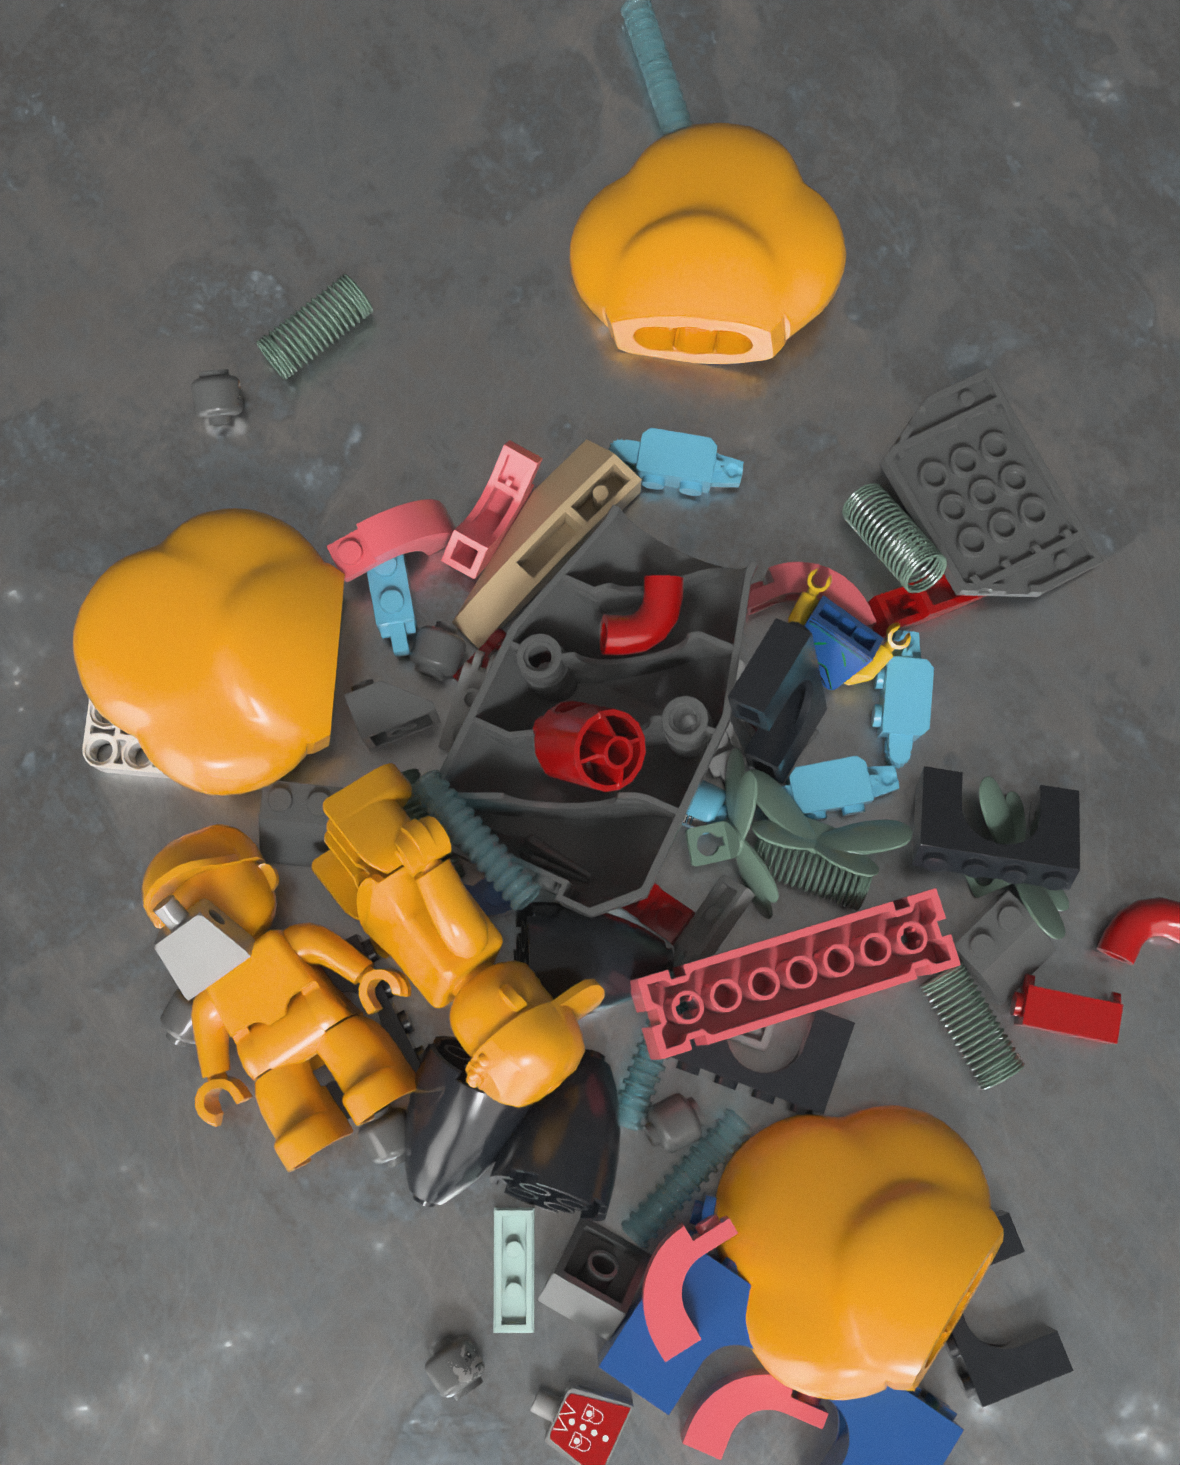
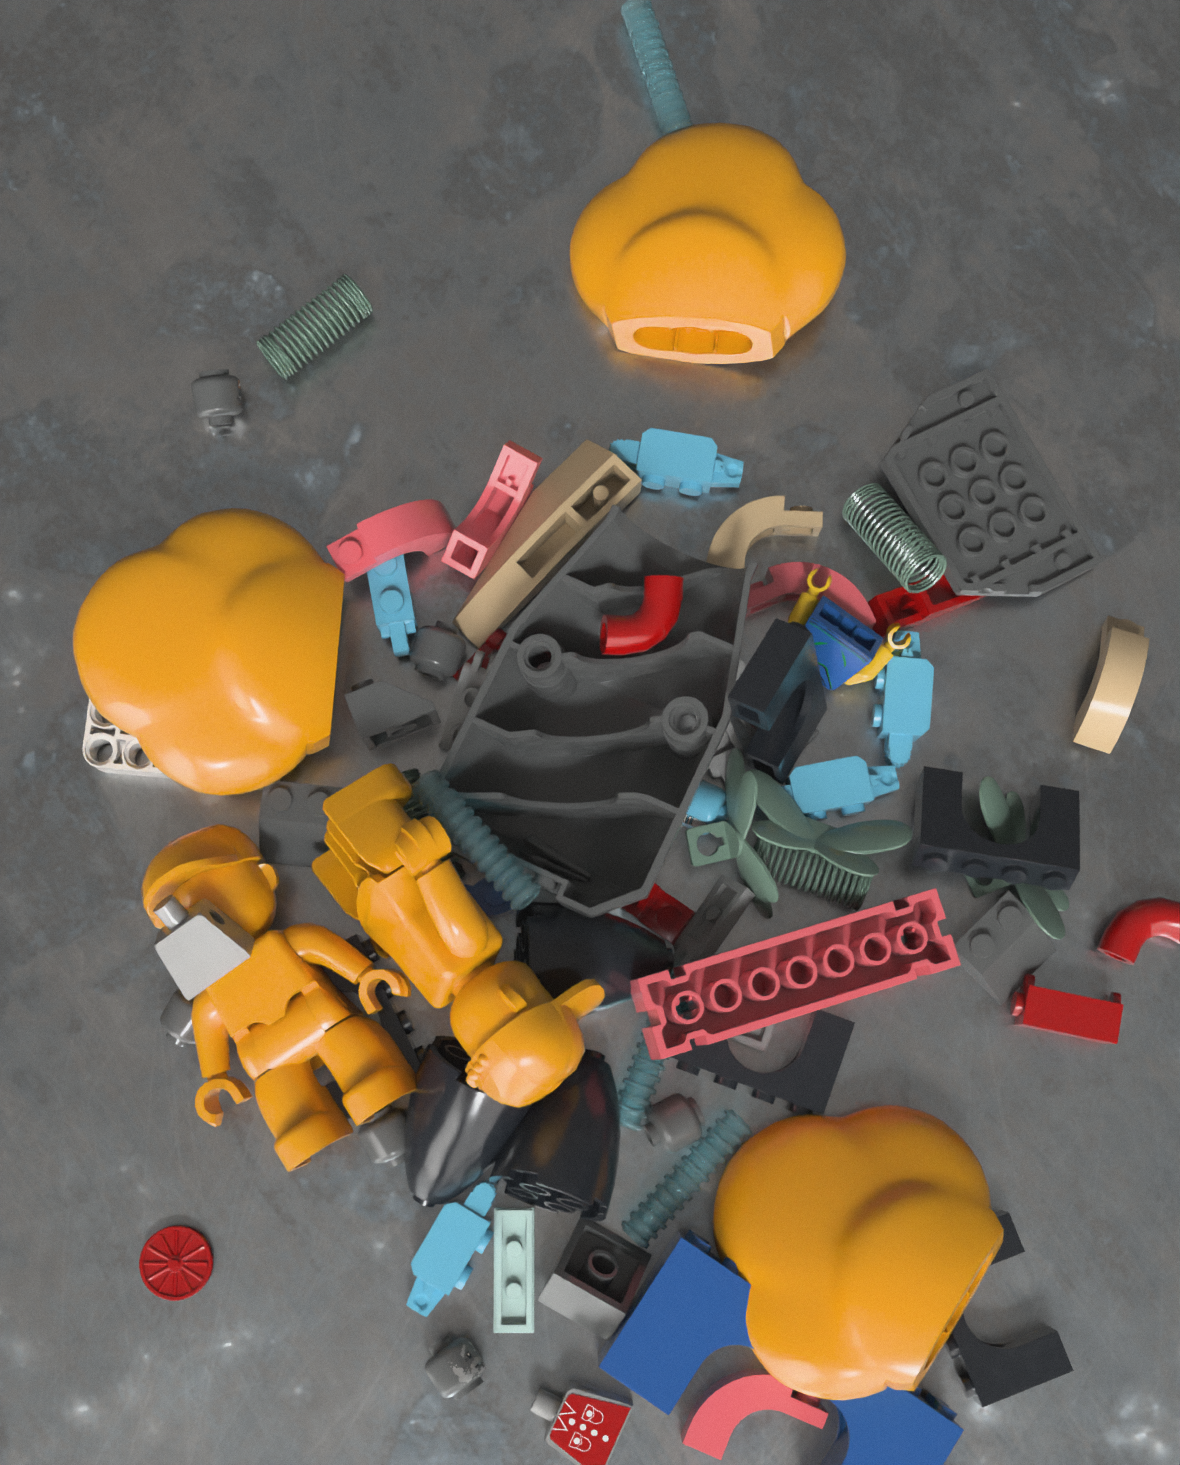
red cylinder [533,701,646,792] -> none
coral arch [642,1213,738,1362] -> none
blue plate [689,1192,717,1234] -> none
sand green piece [920,961,1025,1090] -> none
none -> red wheel [139,1225,213,1301]
none -> medium azure hinge [406,1180,497,1317]
none -> tan arch [706,496,823,569]
none -> tan arch [1073,615,1150,754]

